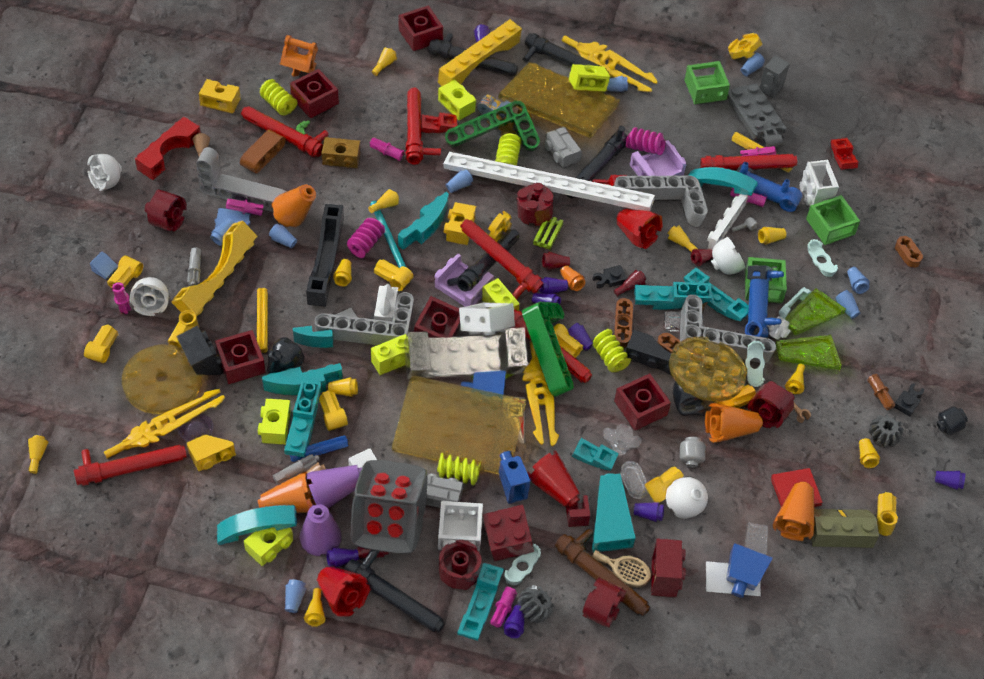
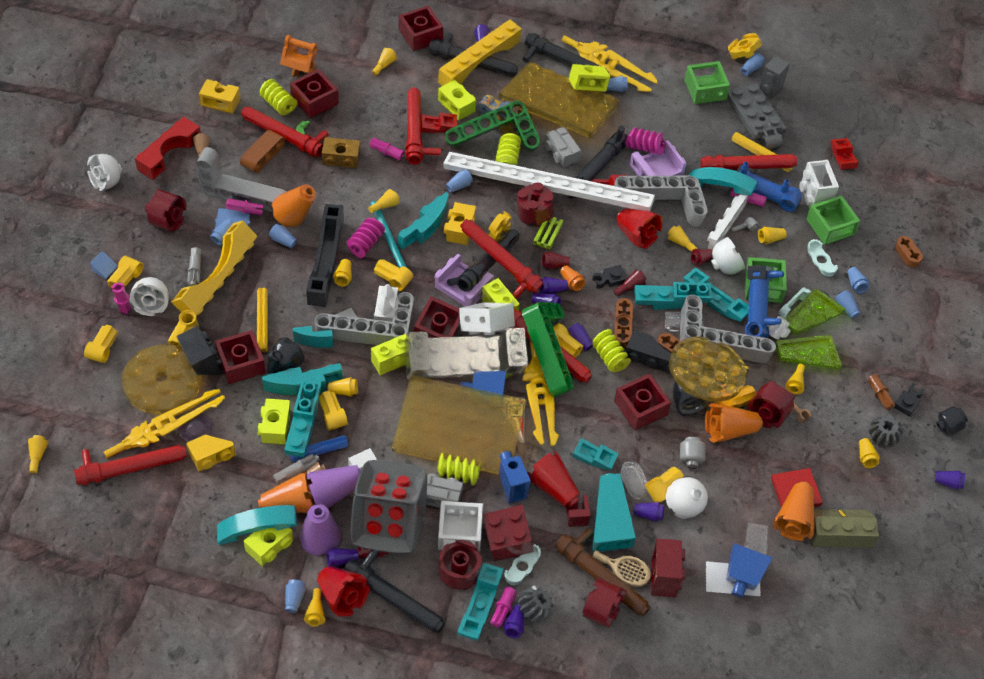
clear plate [603,424,642,455] -> none
dark pink axle [740,146,776,156] -> none
light aqua piece [745,341,765,387] -> none
yellow piece [877,492,898,536] -> none

